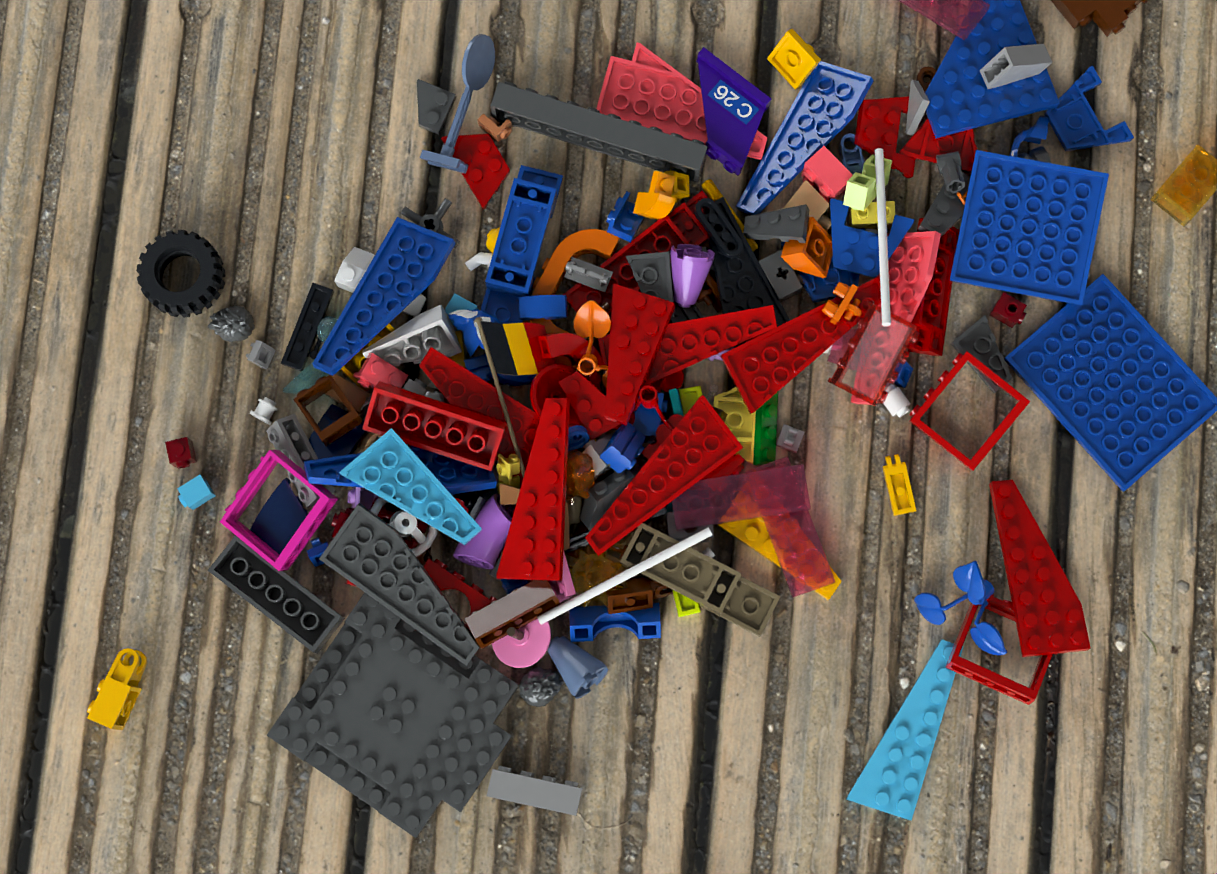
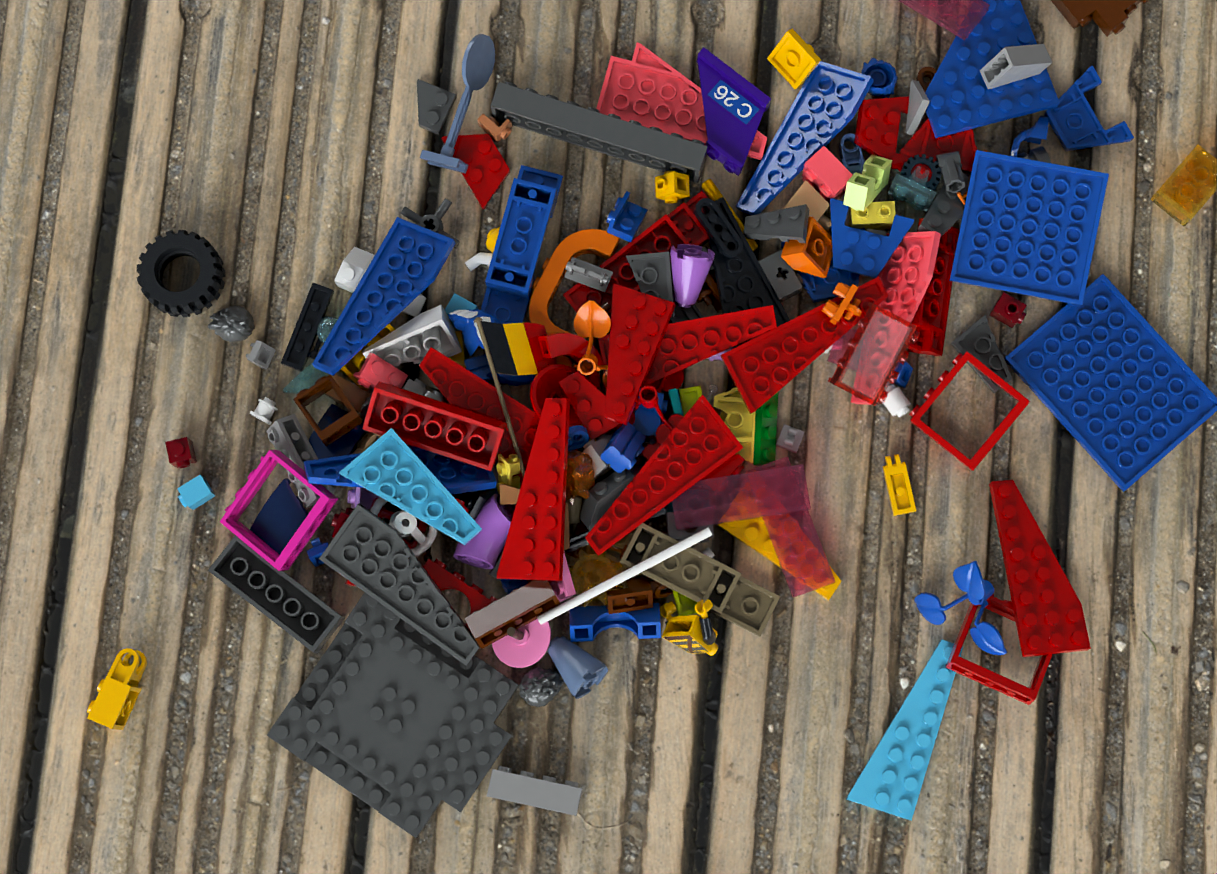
blue slope [519,295,567,320] -> none
light orange brick [633,171,676,219] -> none
white piece [875,148,891,326] -> none
none -> torso [660,599,718,656]
none -> blue hair [861,58,898,98]
none -> clear light blue plate [888,154,941,212]

